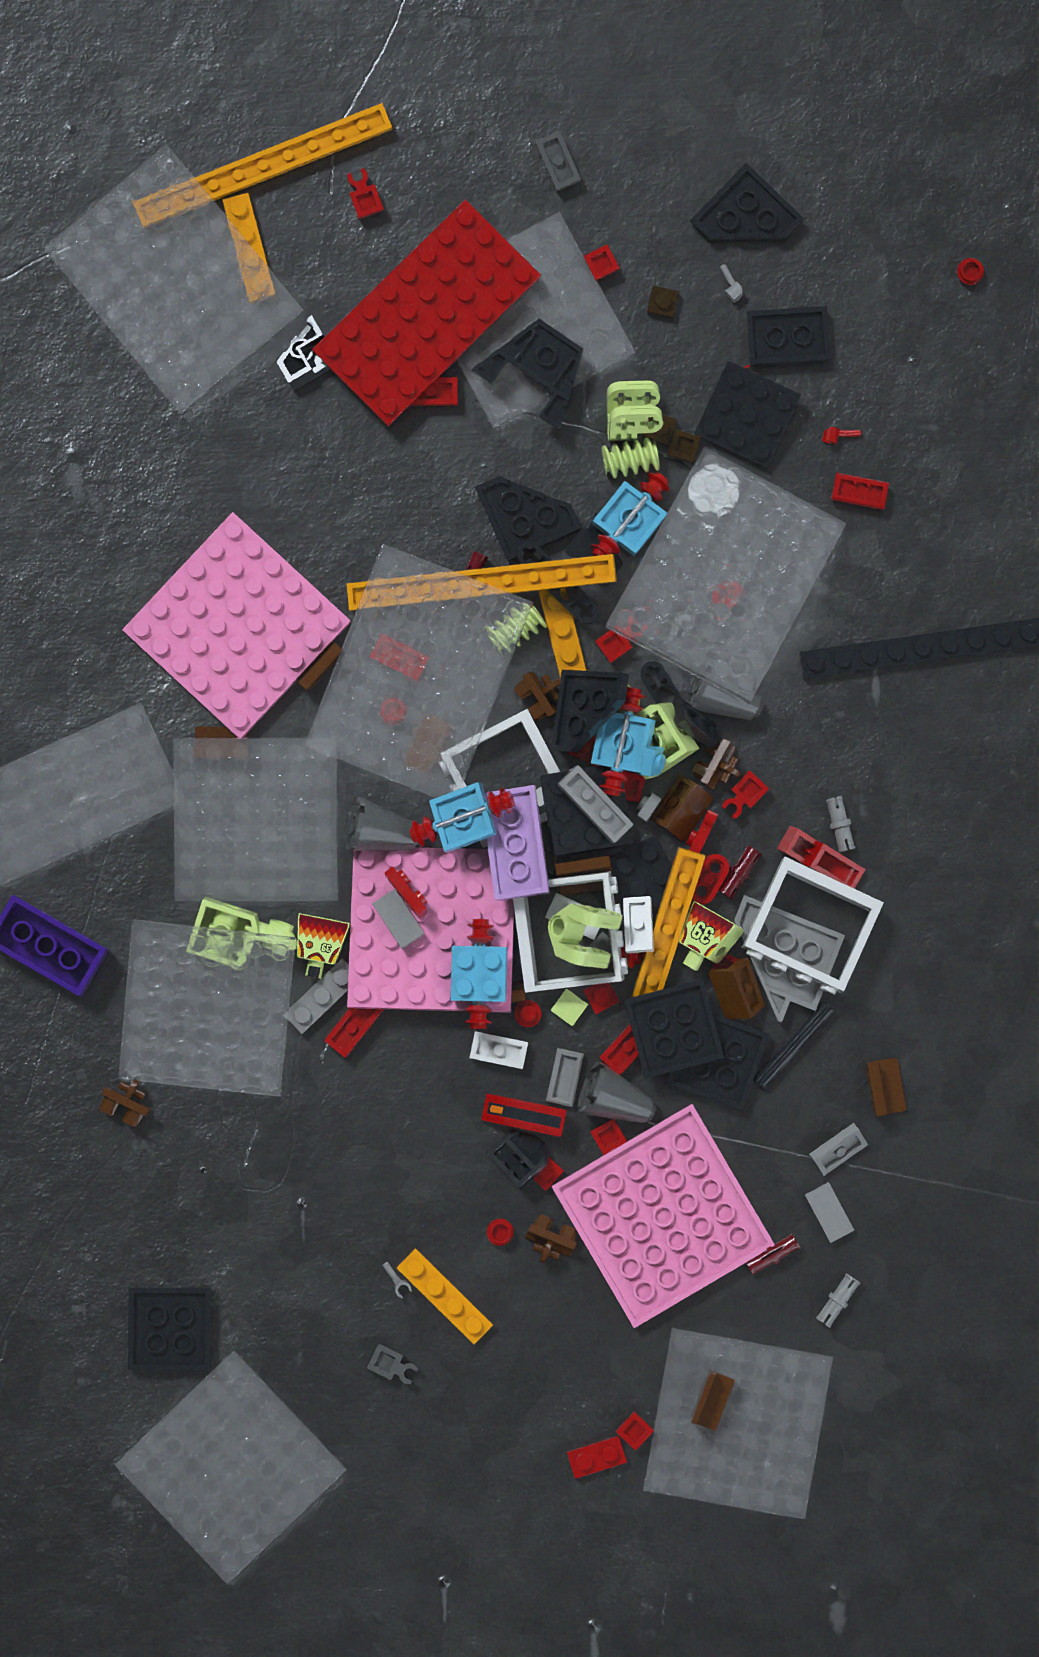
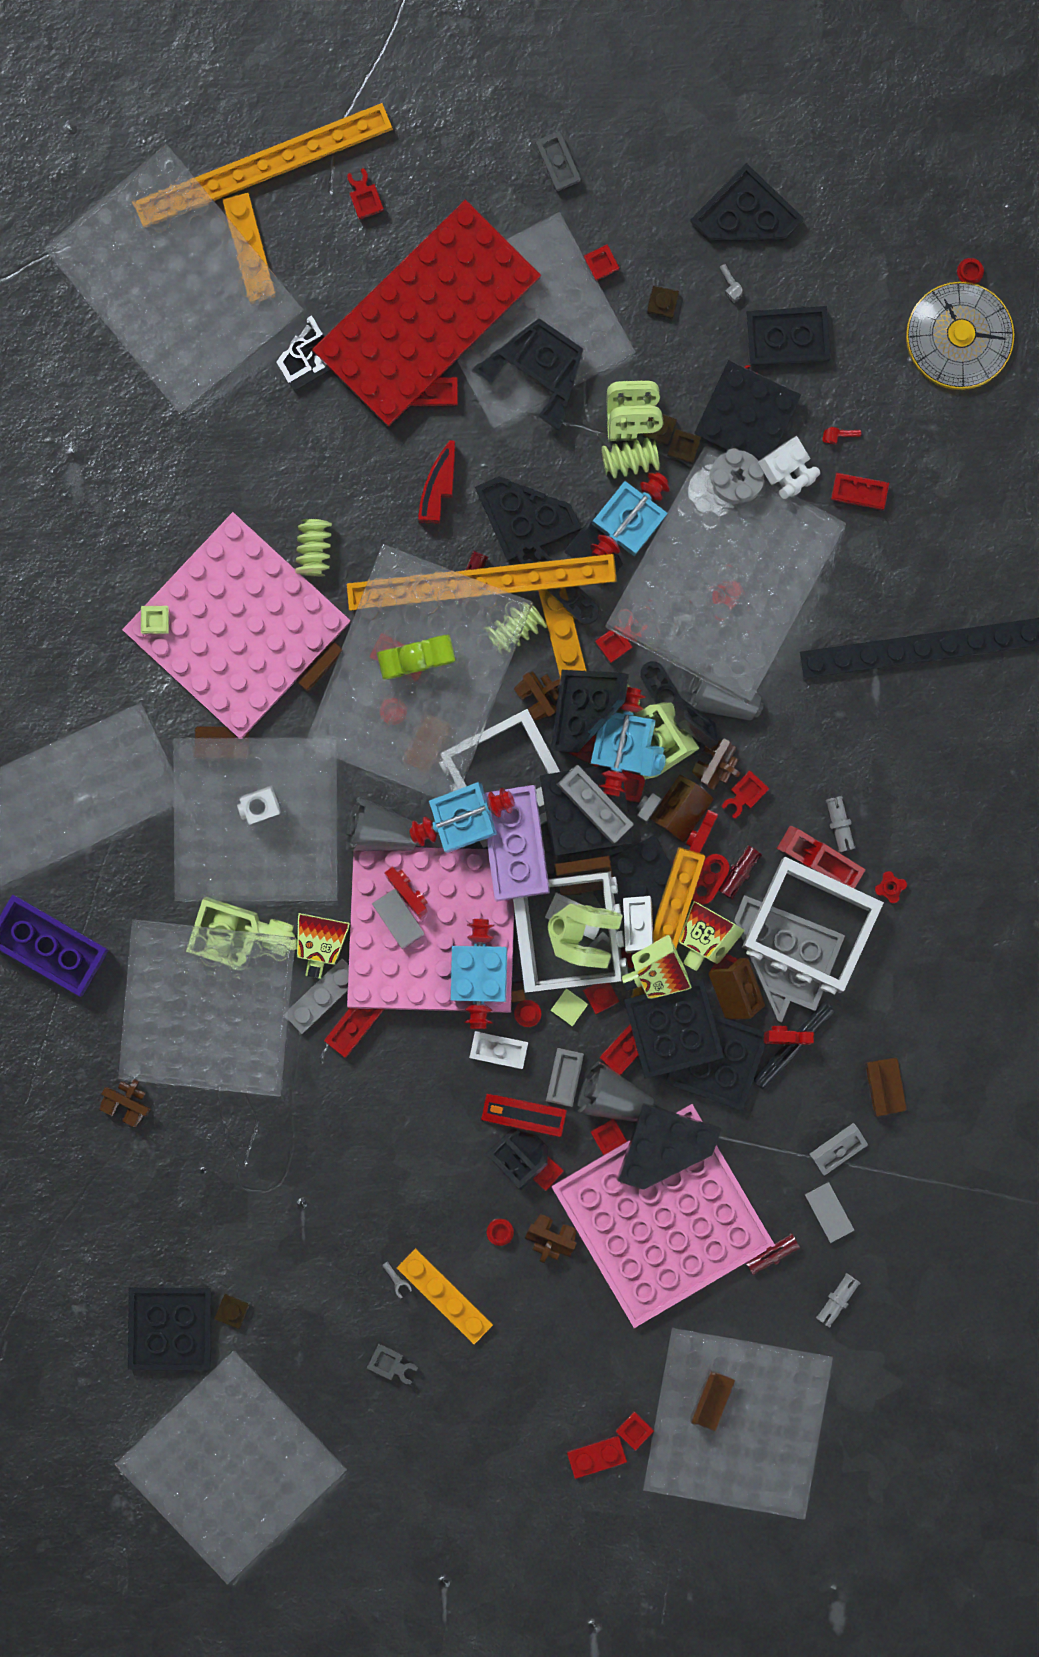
none -> yellowish green tile [141,606,169,634]
none -> dark brown plate [214,1293,250,1329]
none -> white brick [237,786,281,824]
none -> yellowish green piece [295,519,332,576]
none -> lime piece [377,635,456,680]
none -> red slope [418,440,455,524]
none -> black plate [617,1103,721,1190]
none -> torso [622,935,691,999]
none -> light grey plate [710,449,764,504]
none -> white plate [758,436,820,499]
none -> red plate [764,1026,814,1045]
none -> red plate [875,871,907,903]
none -> light grey dish [906,282,1014,390]

